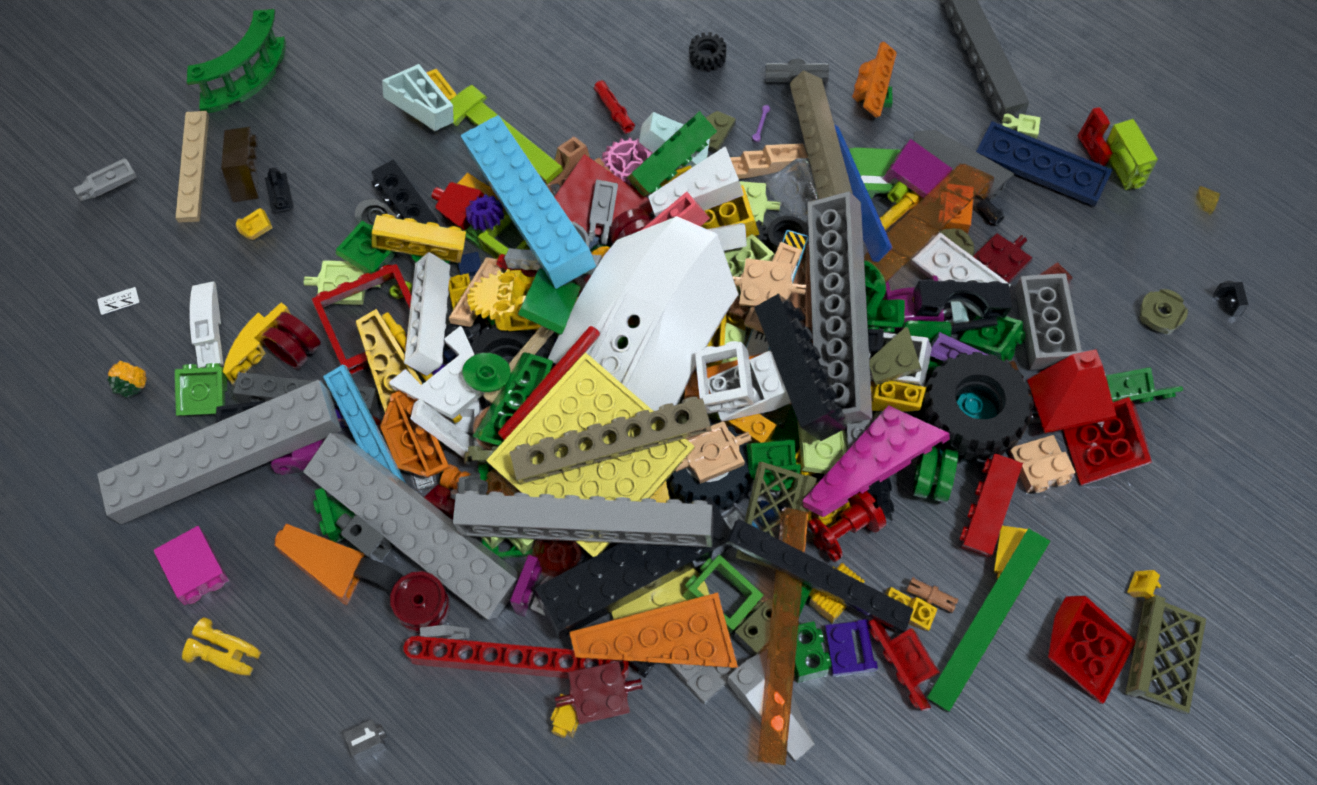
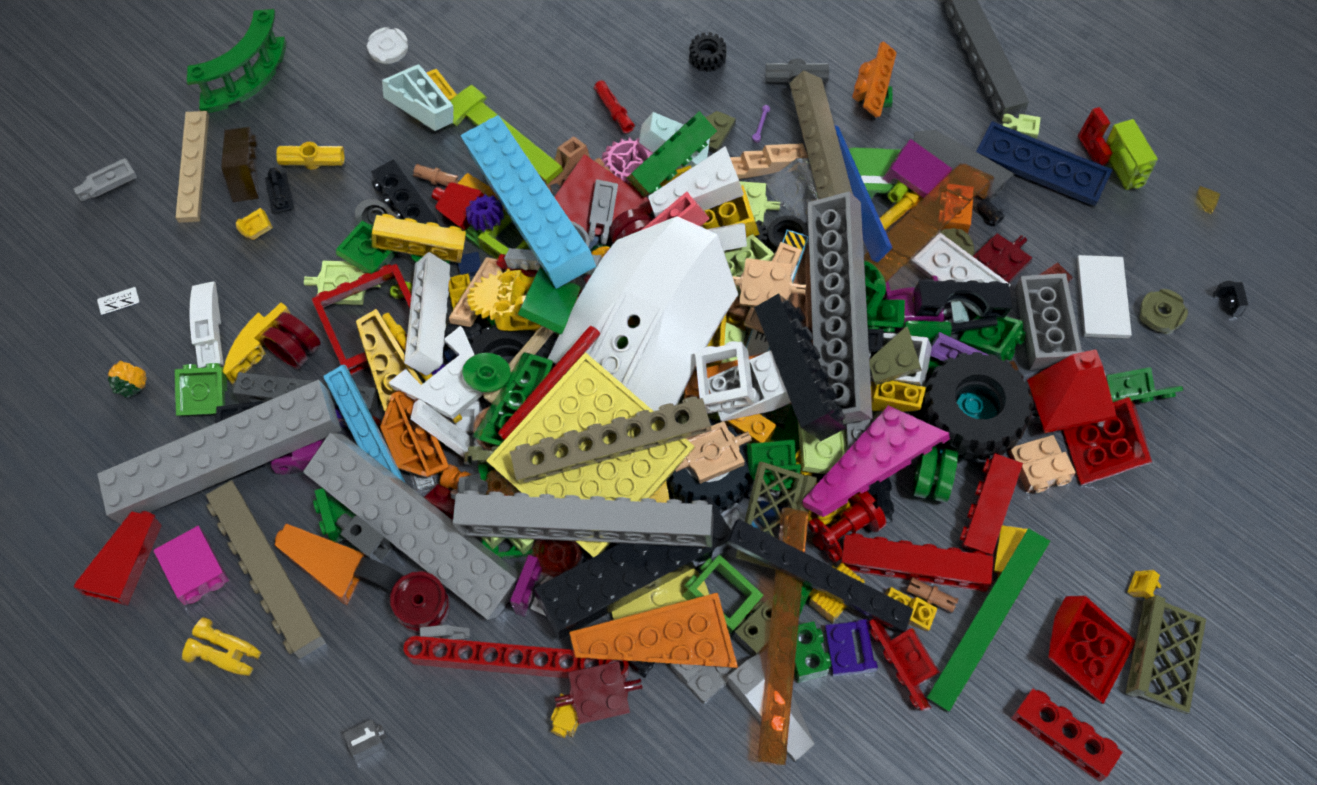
none -> red slope [74,511,162,606]
none -> dark tan brick [206,480,326,659]
none -> yellow piece [276,141,345,170]
none -> white tile [367,27,408,64]
none -> nougat pin [413,164,459,186]
none -> red brick [840,533,993,592]
none -> red brick [1011,688,1123,782]
none -> white tile [1076,255,1132,339]

